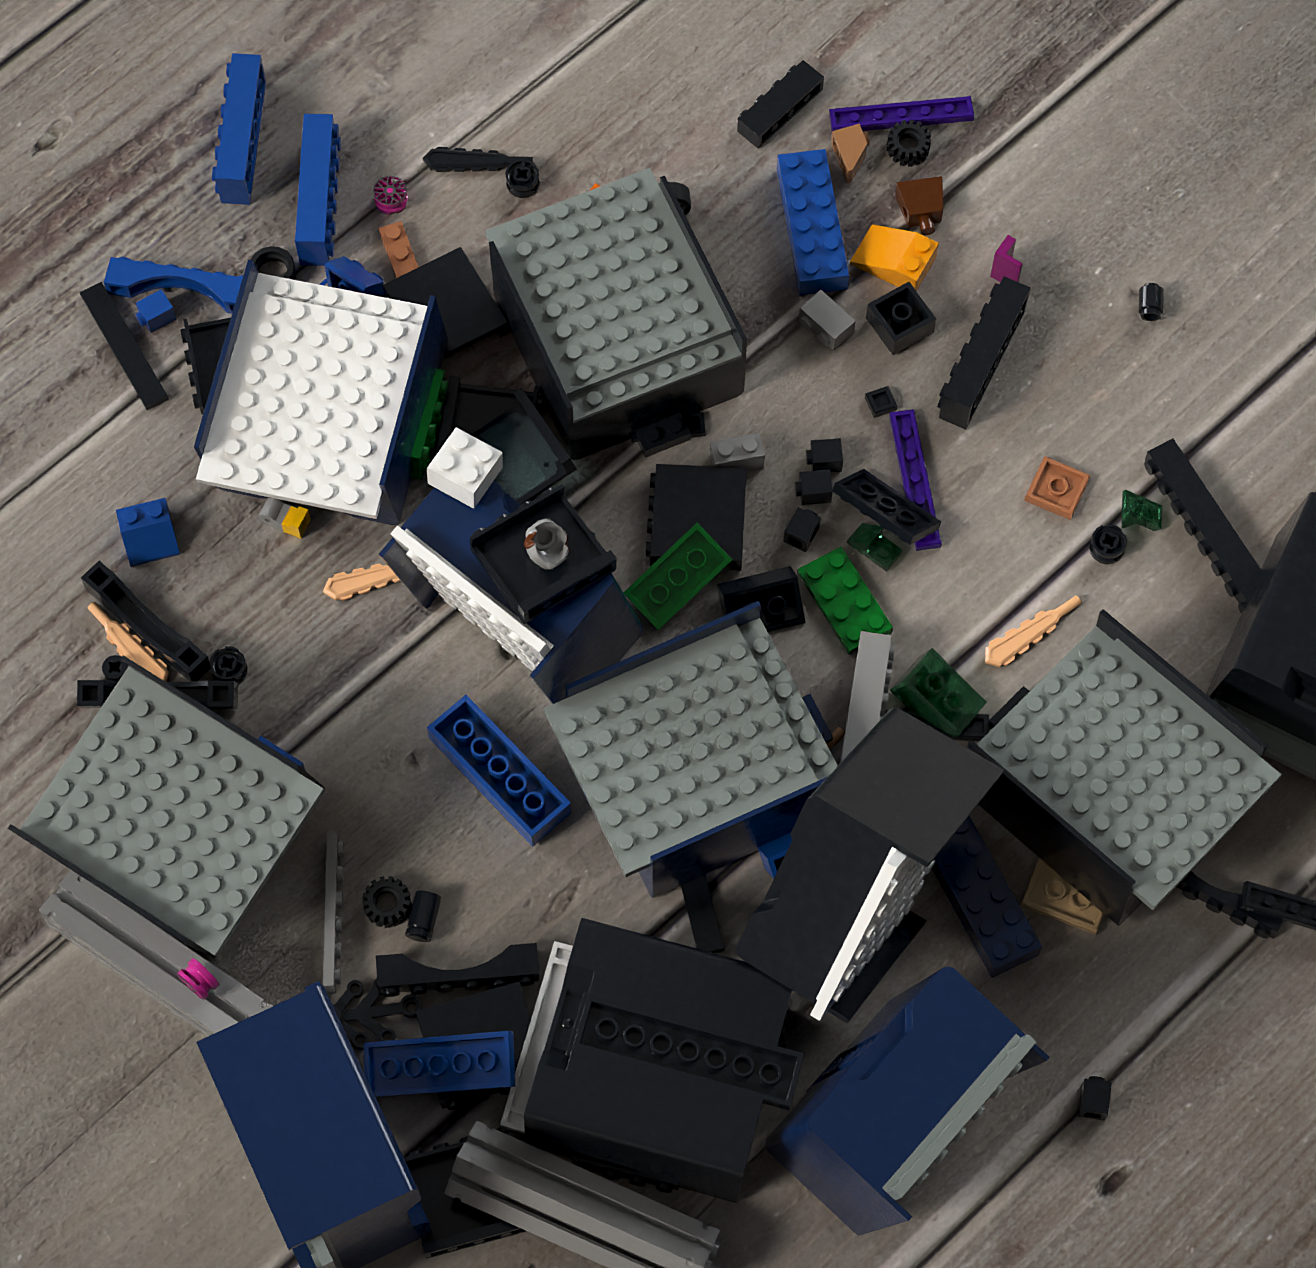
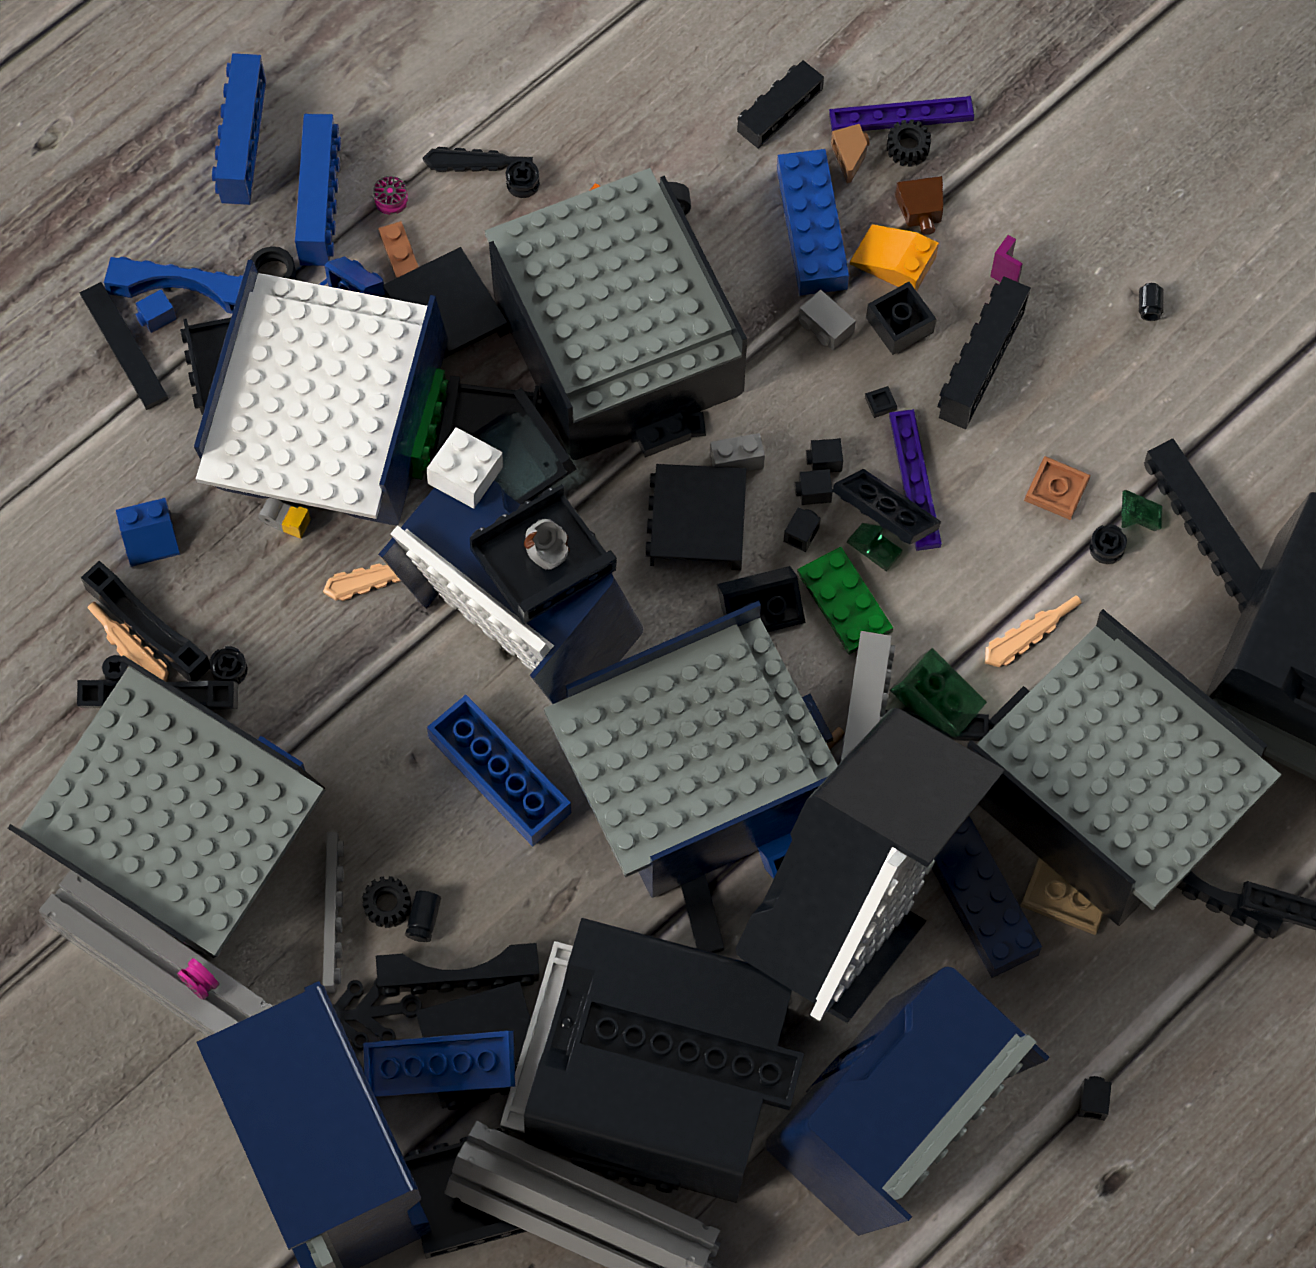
green plate [623,522,733,630] -> none

